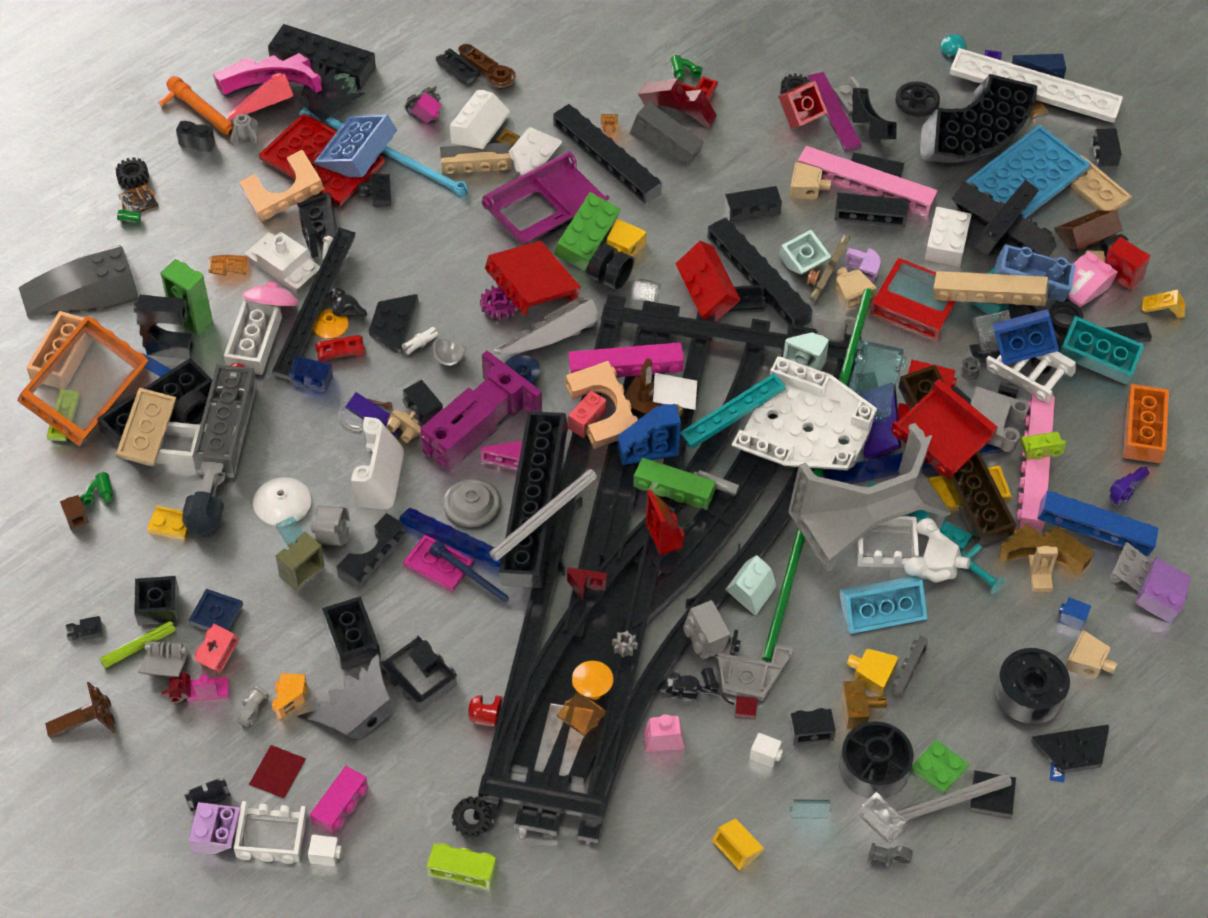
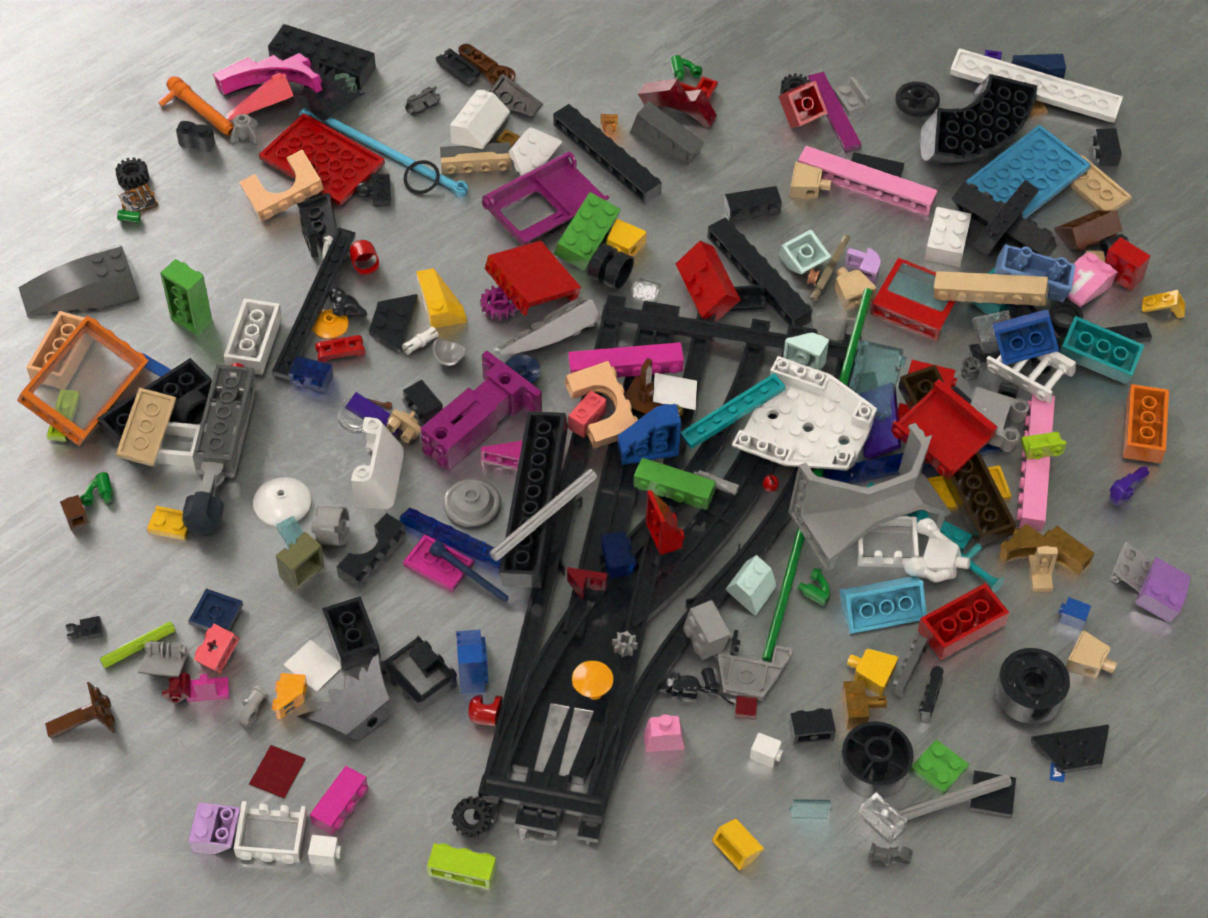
black arch [134,294,194,359] -> none
black brick [134,576,179,625] -> none
black hinge [184,778,231,811] -> none
clear orange slope [208,255,248,276] -> none
bright pink dish [242,282,298,306] -> none
white brick [244,232,320,294] -> none
medium blue slope [314,114,397,177] -> none
dark pink brick [411,92,441,124] -> none
clear orange piece [556,692,606,737] -> none
black brick [834,193,908,227] -> none
black arch [852,88,897,140] -> none
teal hair [940,34,967,58] -> none
blue brick [1037,490,1158,556] -> none
none -> white sticker [284,640,341,691]
none -> red helmet [349,240,379,275]
none -> black tyre [403,160,440,194]
none -> yellow wedge [416,268,467,328]
none -> blue brick [456,629,489,694]
none -> black wing [489,73,543,118]
none -> clear blue brick [601,531,636,579]
none -> red hinge [763,475,779,492]
none -> green plant [798,568,831,606]
none -> red brick [917,583,1010,660]
none -> black hinge [919,666,944,723]

